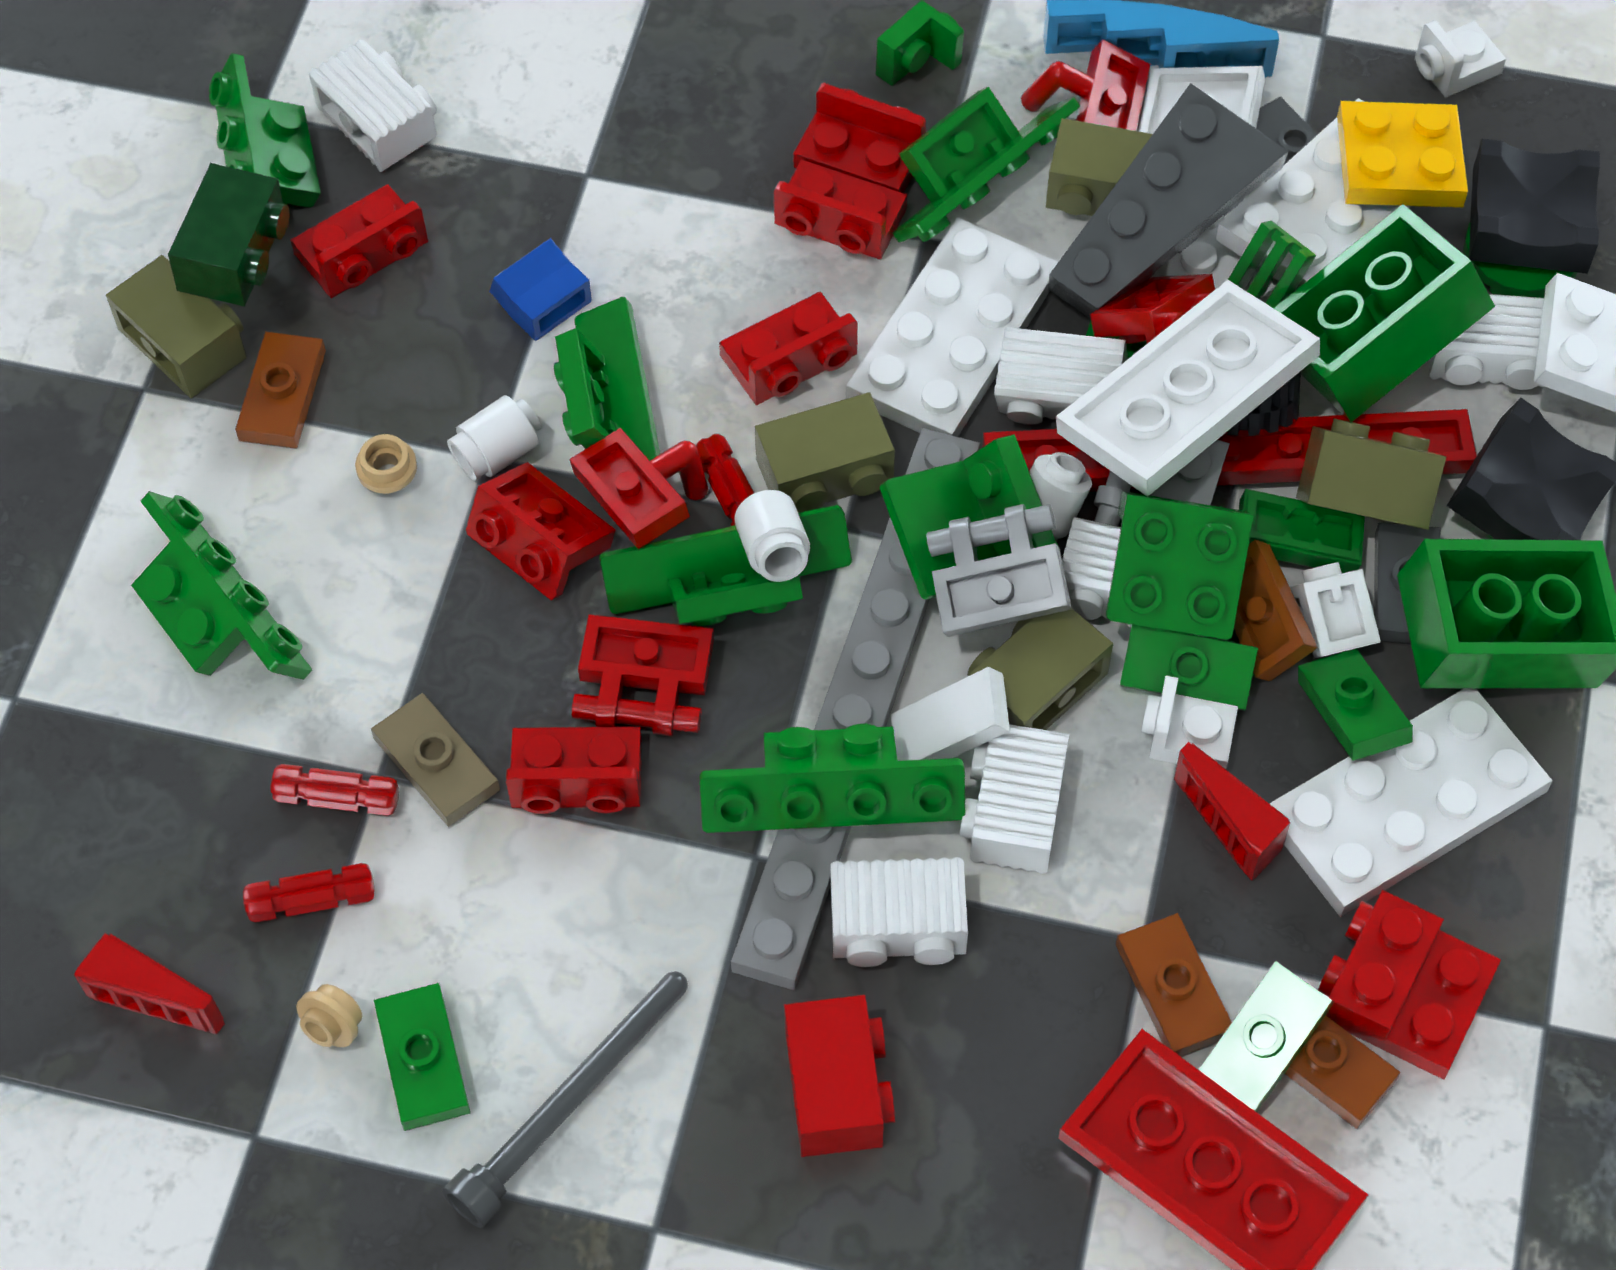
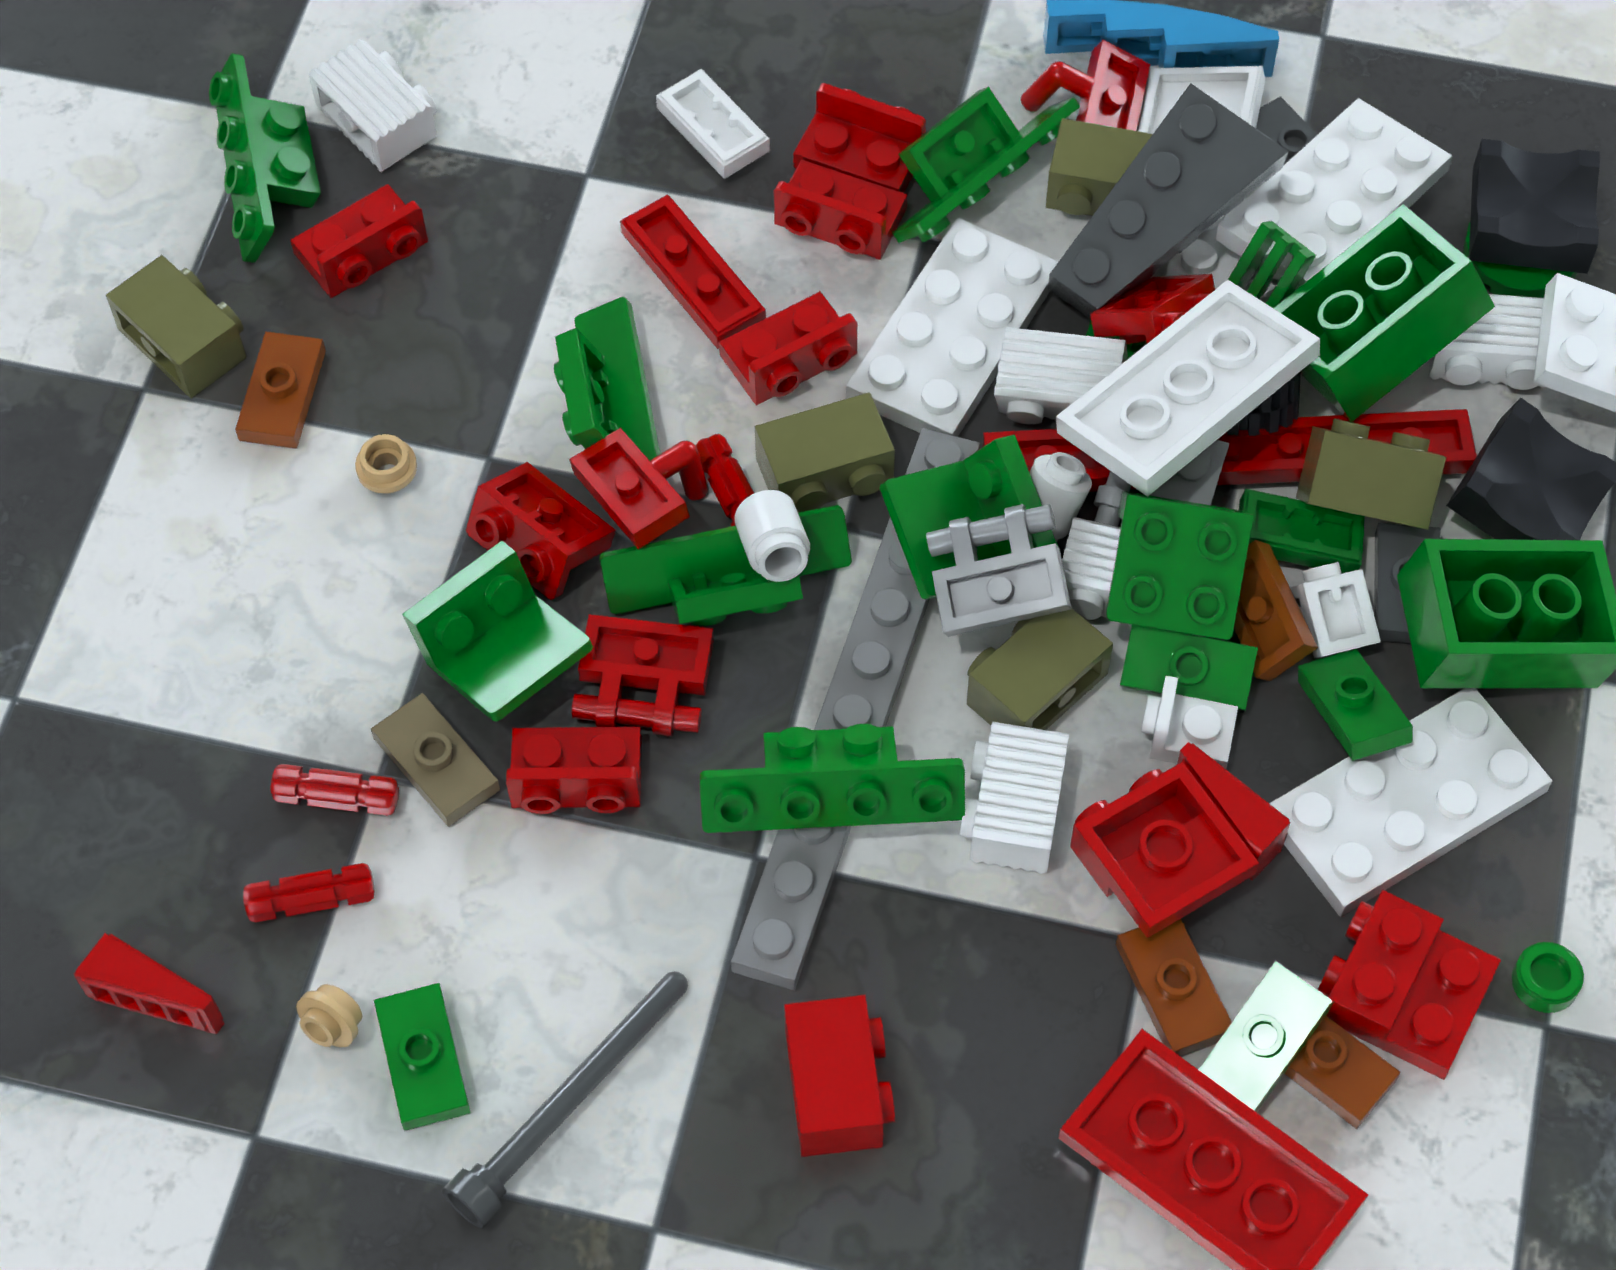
green bracket [131,491,312,680] -> none
dark green brick [168,163,289,307] -> none
white brick [447,395,541,481] -> none
blue piece [490,238,592,341] -> none
white brick [830,857,968,967] -> none
green bracket [876,0,964,87] -> none
white tile [891,667,1010,761] -> none
yellow plate [1337,101,1468,208] -> none
white bracket [1415,20,1506,98] -> none
none -> green bracket [402,541,593,722]
none -> red tile [620,194,766,349]
none -> white plate [656,69,770,179]
none -> red plate [1070,762,1259,938]
none -> green tile [1512,942,1584,1013]

